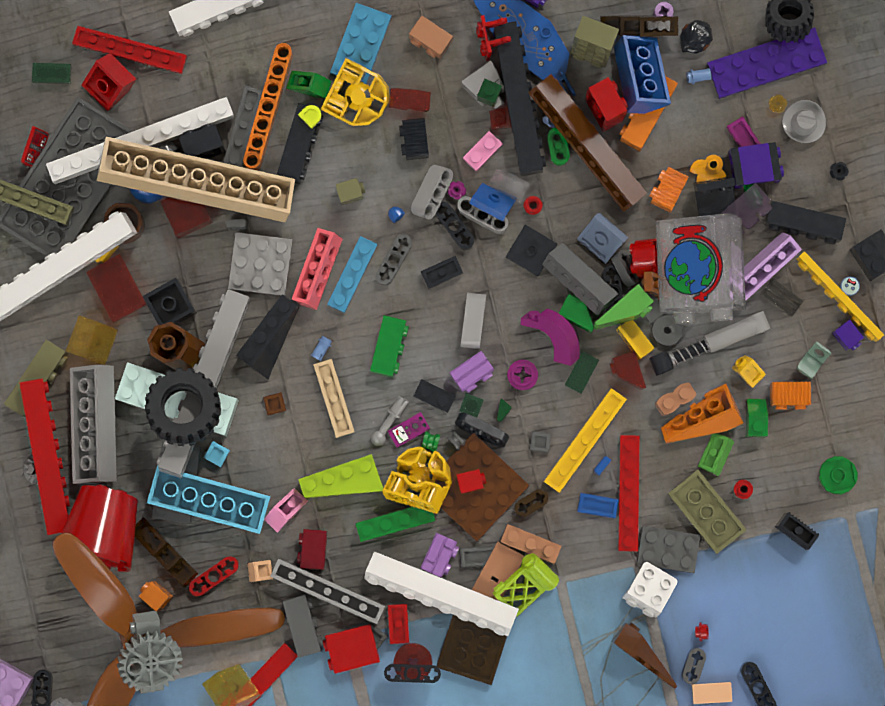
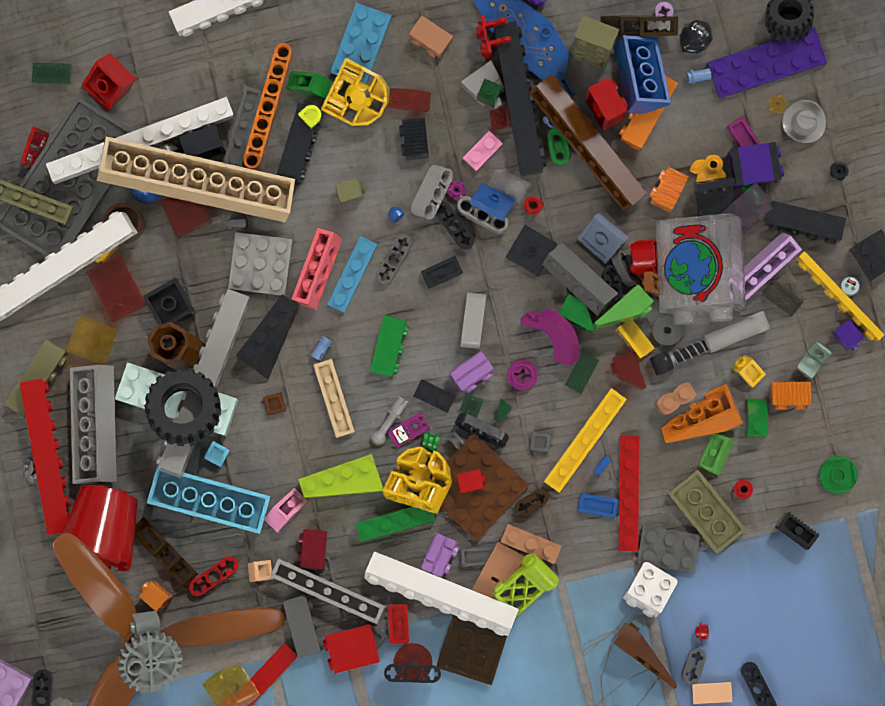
red plate [72,25,187,74] -> none

